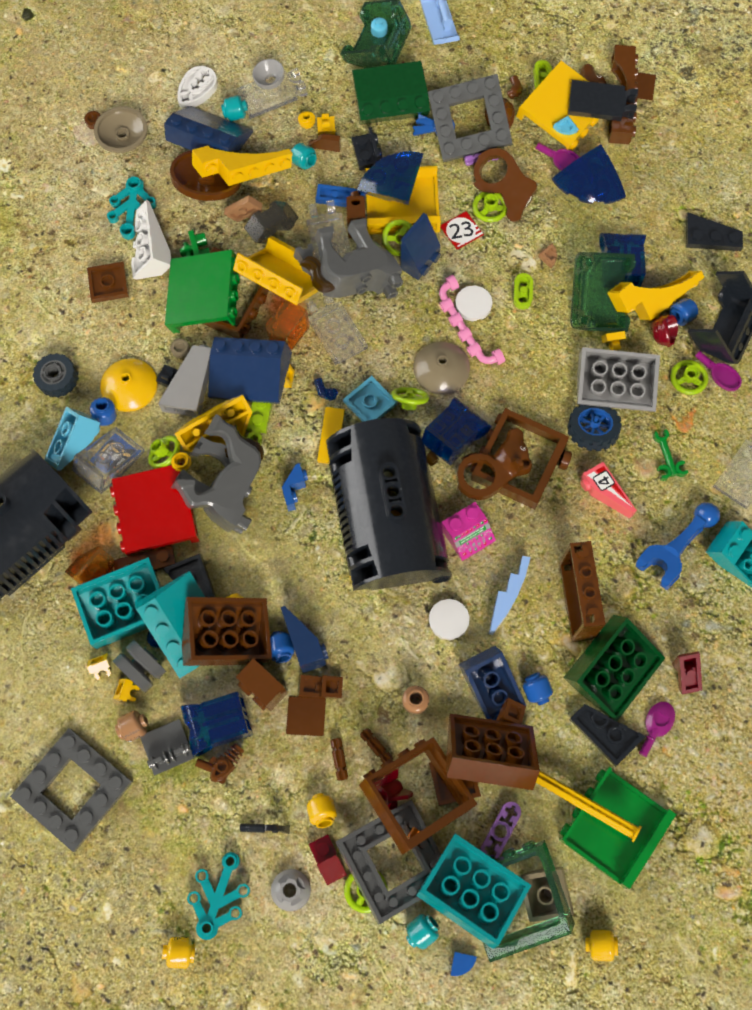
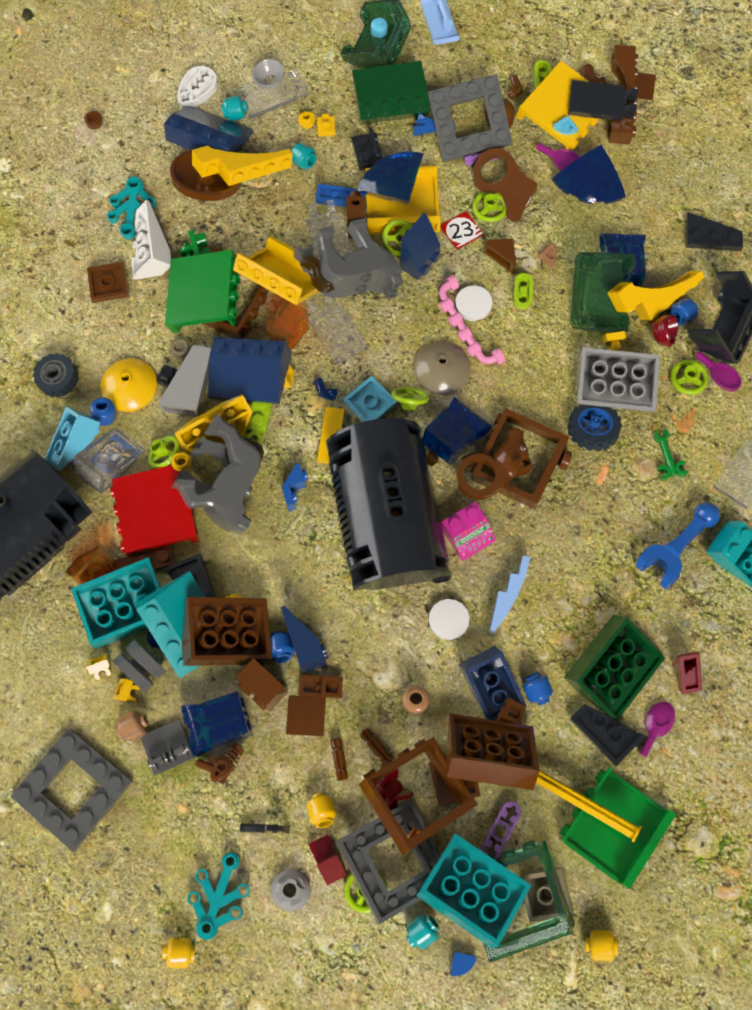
dark tan dish [94,106,148,153] -> none
medium nougat plate [224,195,262,223] -> none
clear smoke brick [244,201,299,244] -> none
reddish brown tile [308,133,341,152] -> none
reddish brown window [559,541,606,642] -> none
coral slope [580,462,637,518] -> none
none -> reddish brown slope [483,238,516,273]

